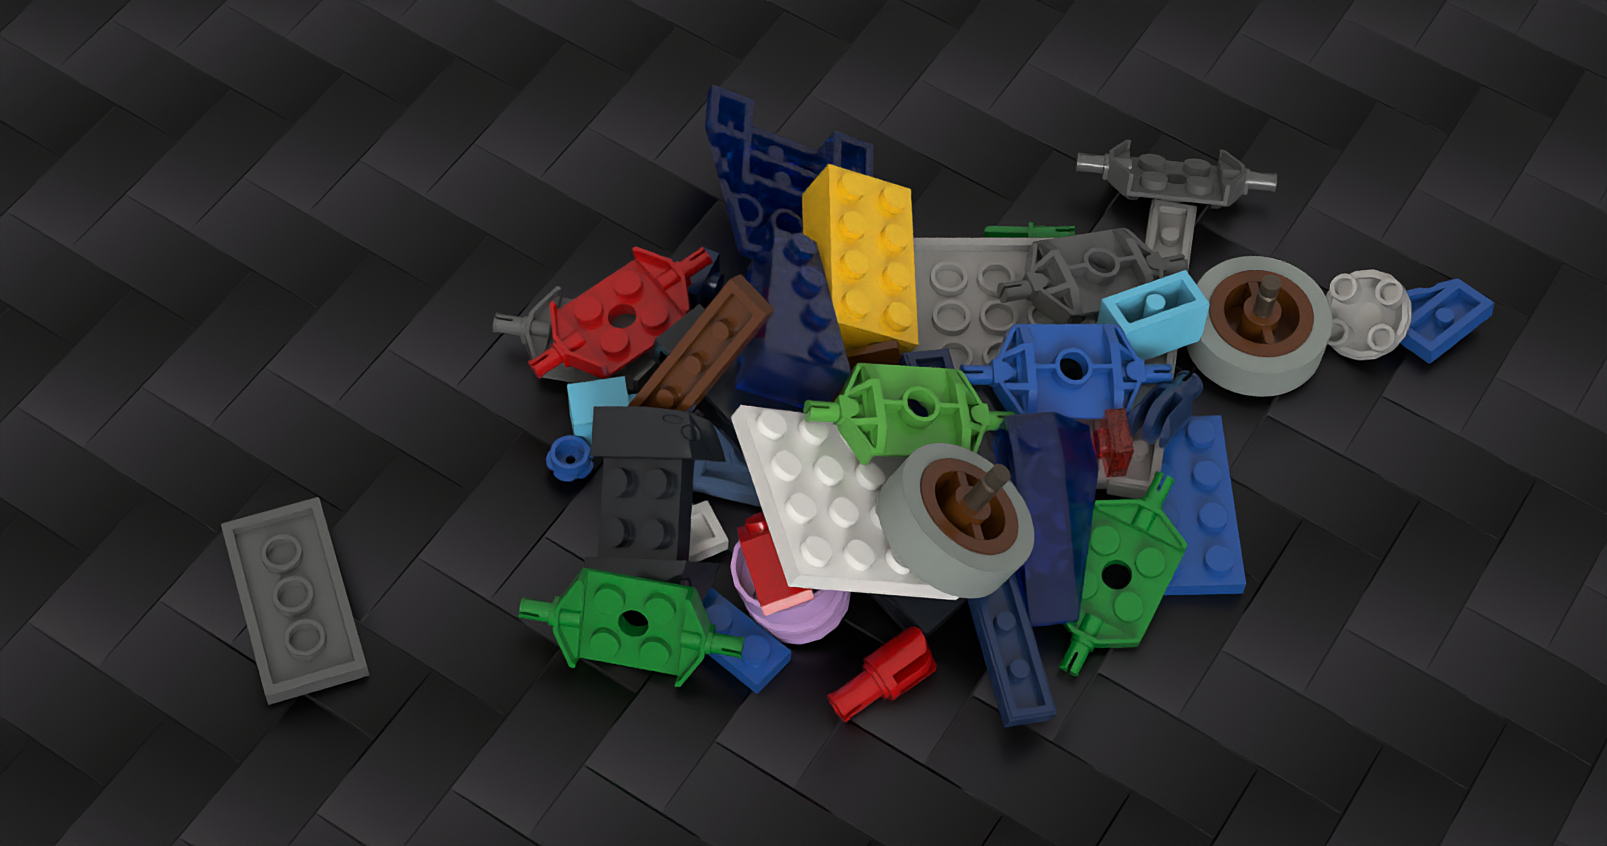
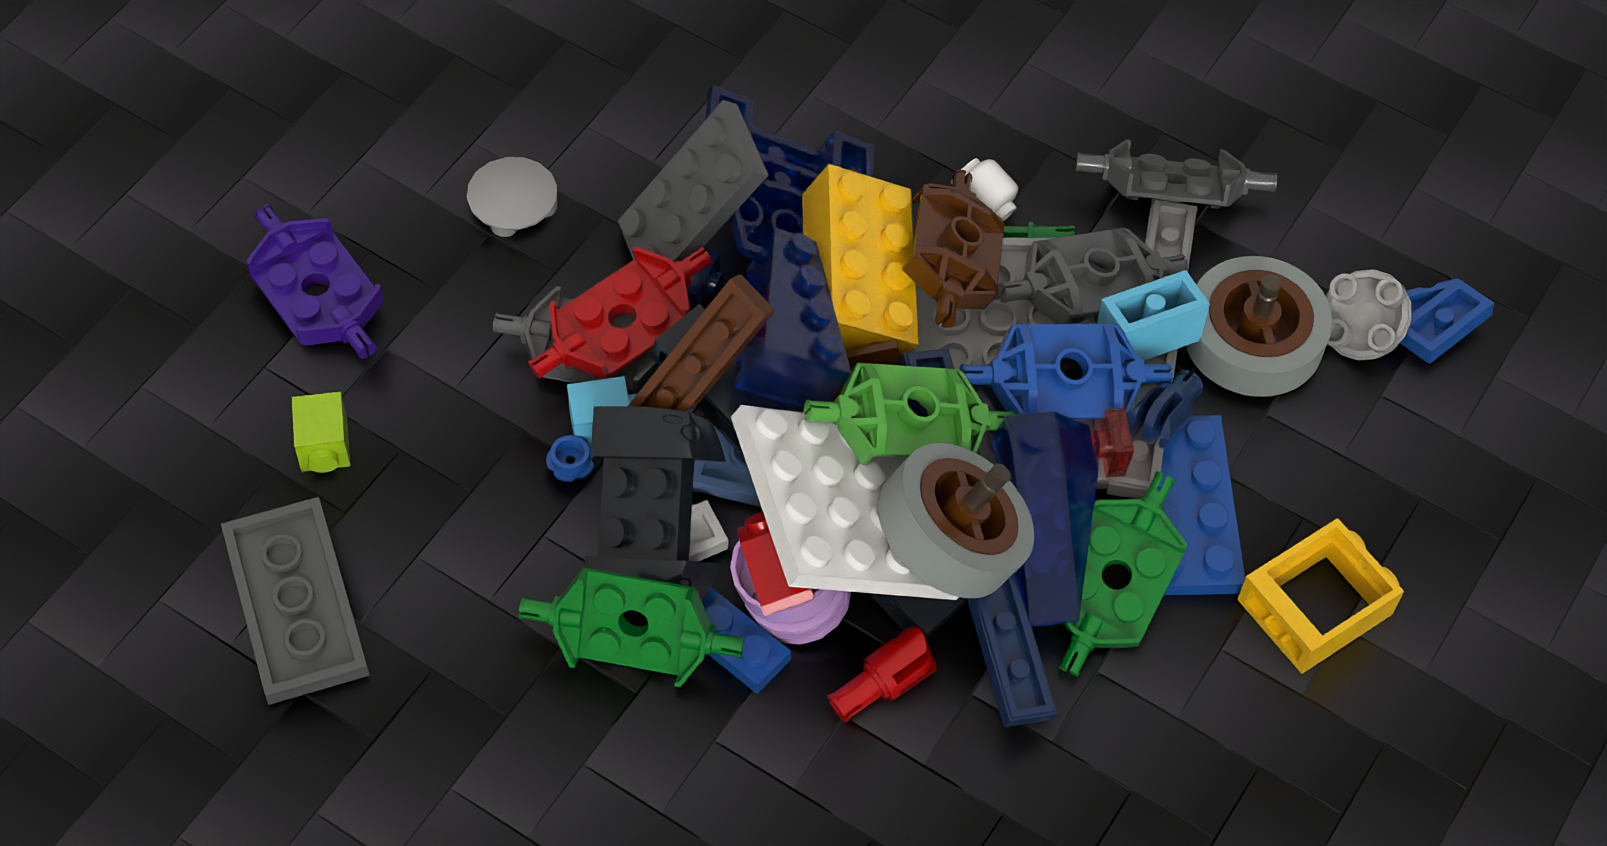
none -> dark purple plate [246,205,383,359]
none -> lime brick [292,392,350,473]
none -> light grey dish [467,157,557,237]
none -> dark grey plate [618,100,768,262]
none -> reddish brown plate [902,170,1004,328]
none -> white head [951,158,1018,222]
none -> yellow window [1237,518,1404,674]

